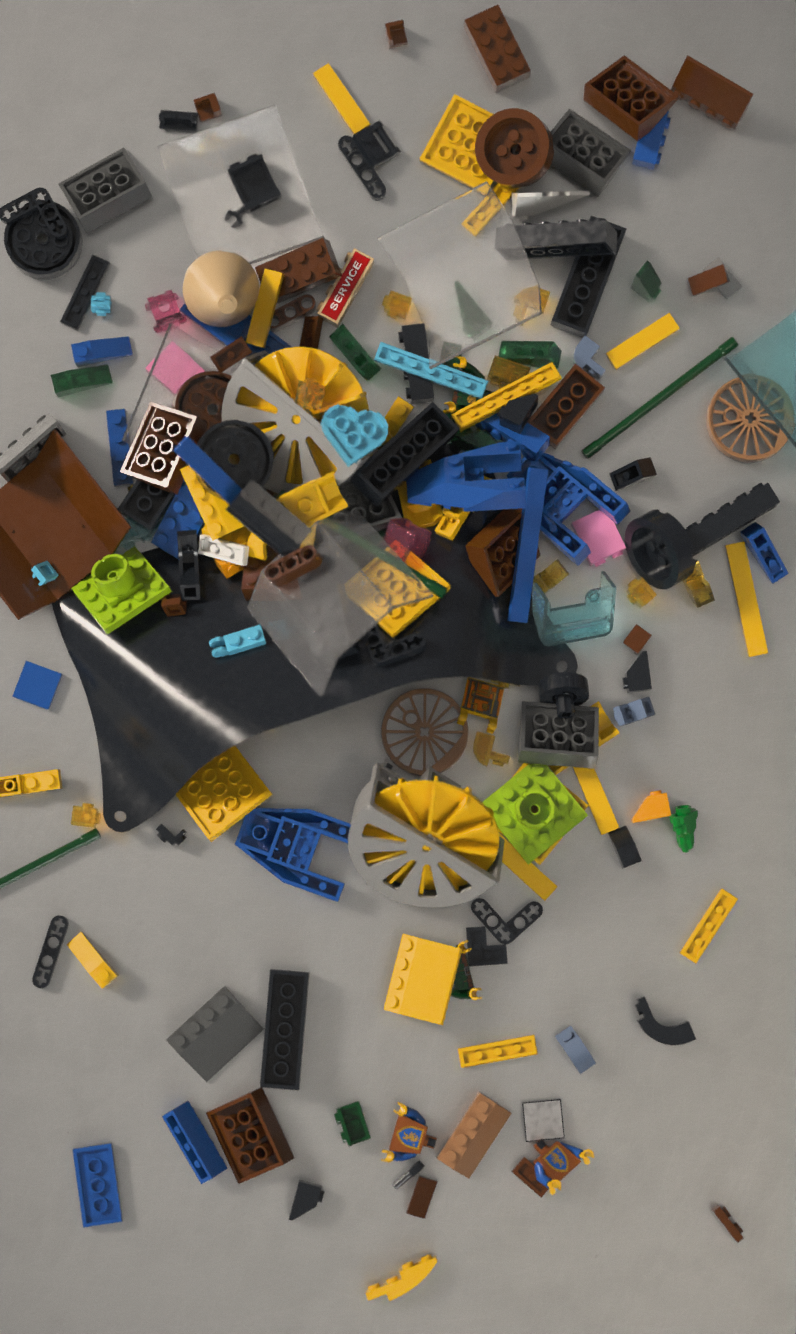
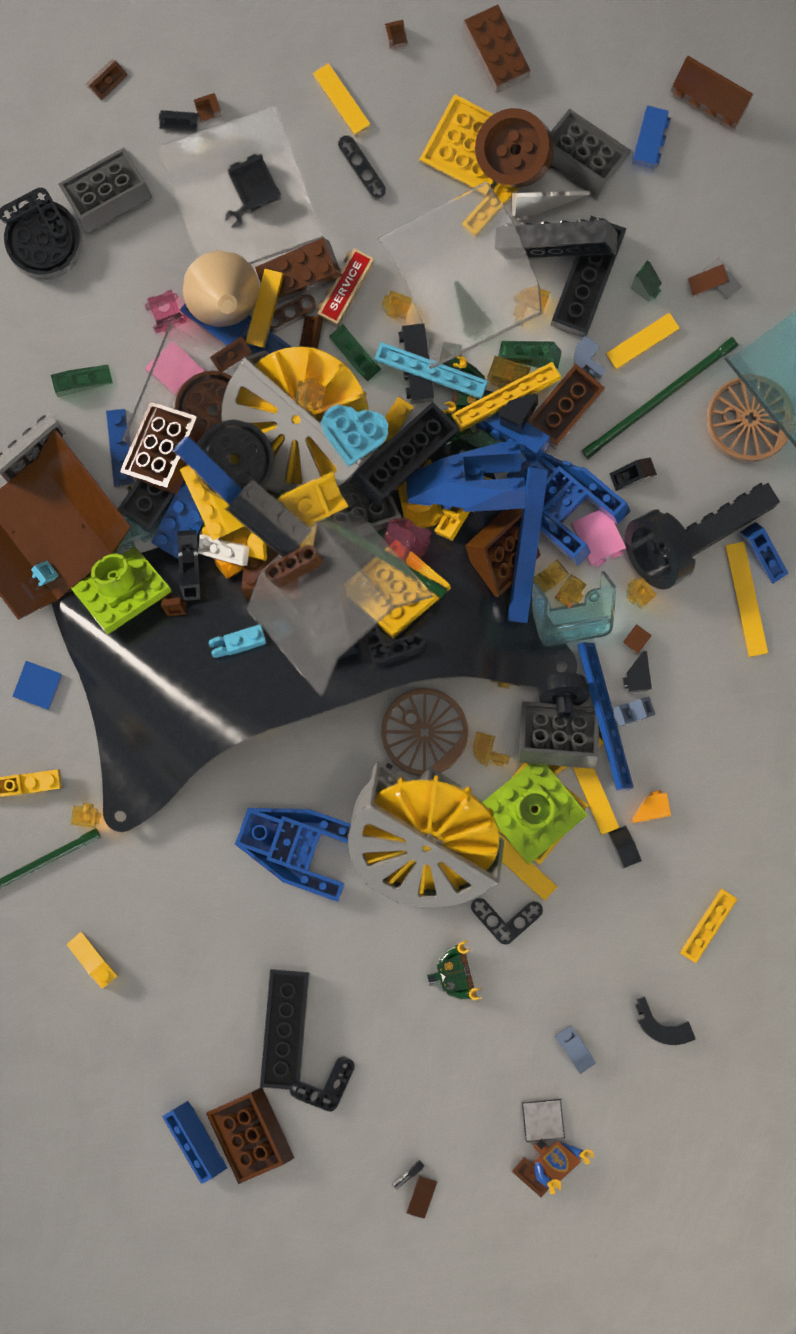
black beam [32,915,69,988] -> none
black tile [60,254,110,331] -> none
blue slope [71,336,133,367] -> none
blue plate [72,1143,123,1228] -> none
medium azure gear [91,292,111,316] -> none
black bracket [156,824,187,846] -> none
dark grey slope [166,986,264,1082] -> none
yellow plate [176,746,273,842] -> none
black slope [289,1180,325,1221] -> none
dark green bracket [334,1101,371,1147] -> none
black plate [352,121,401,169] -> none
yellow slope [365,1254,437,1301] -> none
torso [381,1102,437,1163] -> none
yellow slope [384,934,462,1025] -> none
medium nougat slope [437,1091,512,1178] -> none
flag [457,677,504,734] -> none
yellow tile [458,1035,538,1068] -> none
black plate [466,926,508,967] -> none
reddish brown slope [583,55,679,141] -> none
green rock [670,805,698,853] -> none
clear yellow brick [683,560,715,608] -> none
reddish brown plate [712,1204,744,1243] -> none
none -> reddish brown slope [86,59,128,100]
none -> black beam [290,1056,355,1112]
none -> clear yellow brick [555,574,587,609]
none -> blue tile [577,642,634,791]

